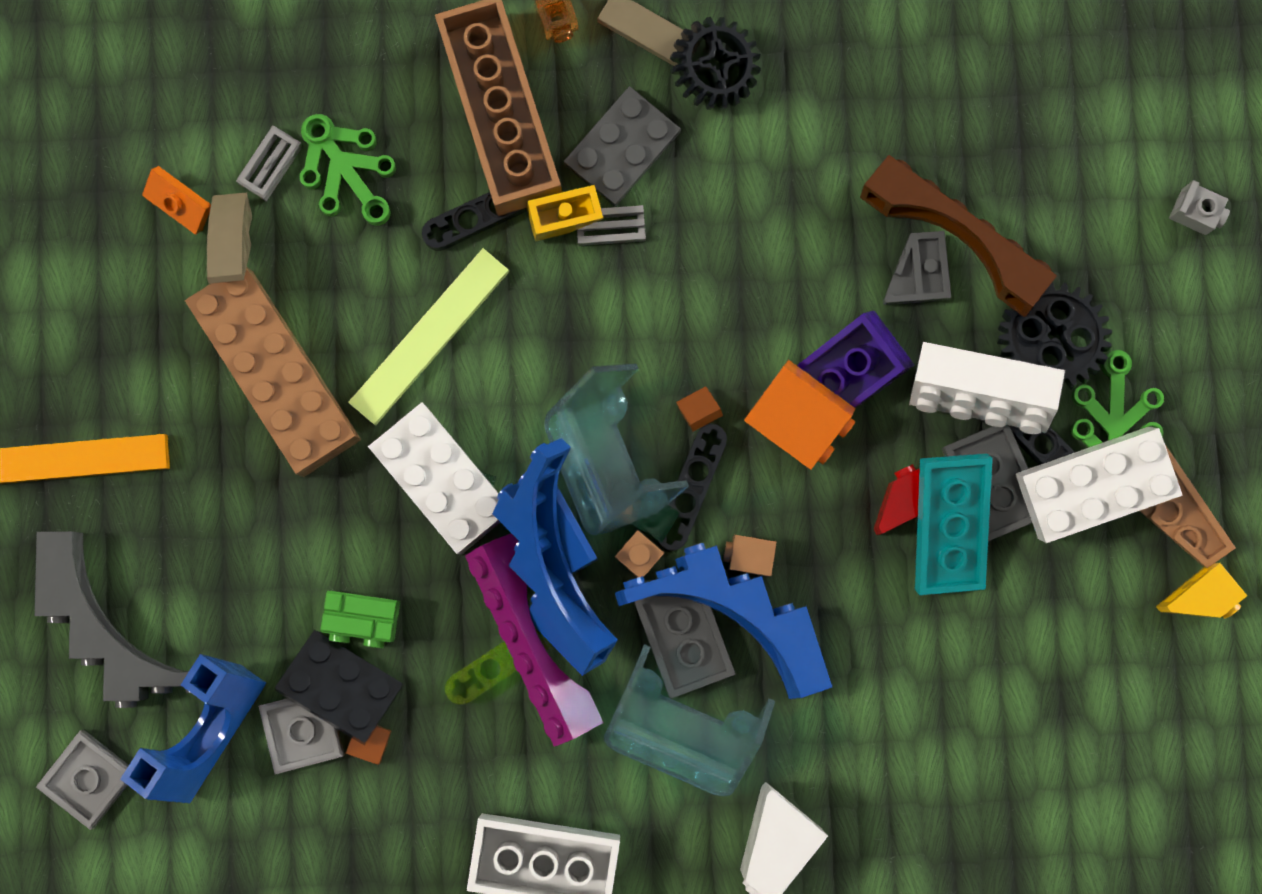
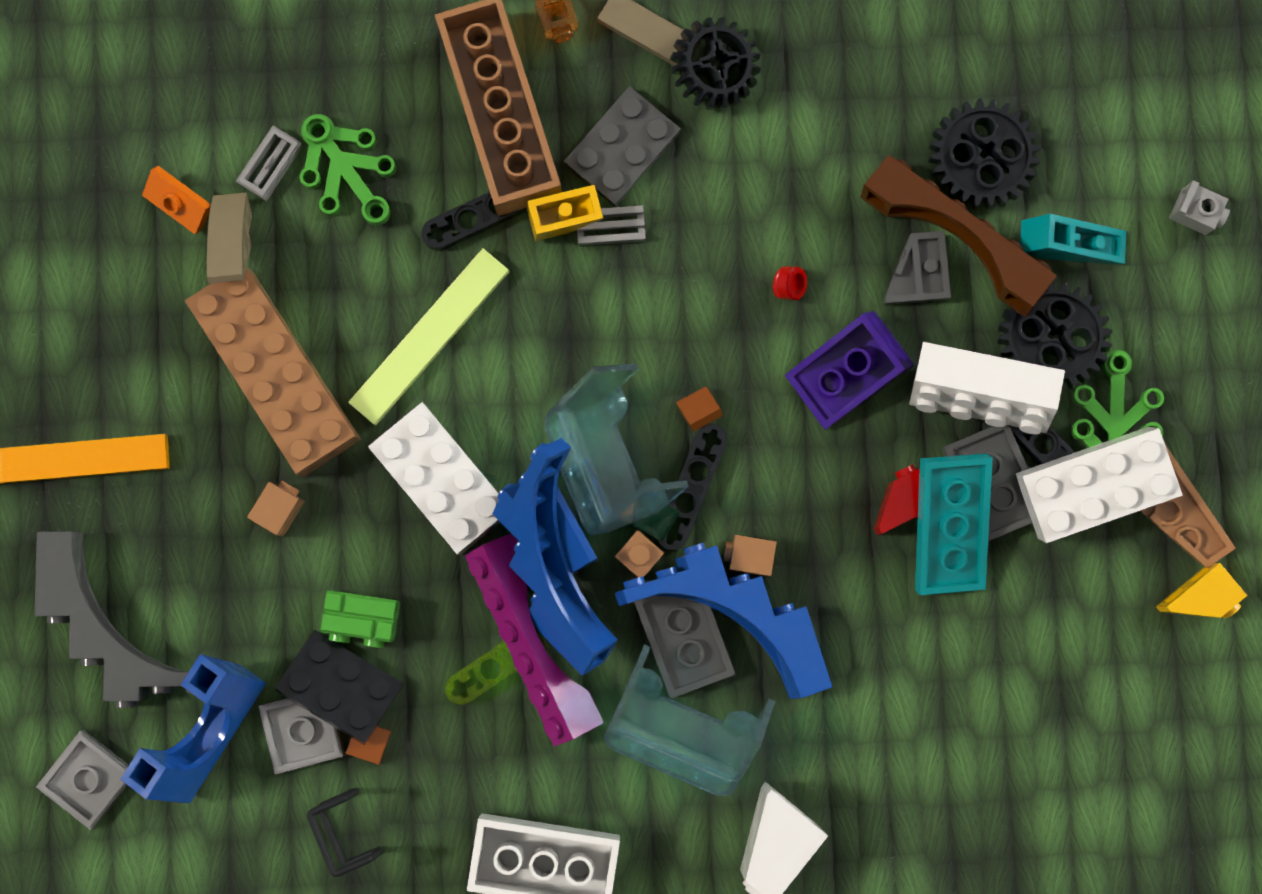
orange brick [744,360,856,470] -> none
none -> medium nougat brick [247,480,305,537]
none -> black piece [307,788,383,877]
none -> red tile [773,266,807,300]
none -> black gear [928,98,1041,210]
none -> teal slope [1020,214,1126,265]

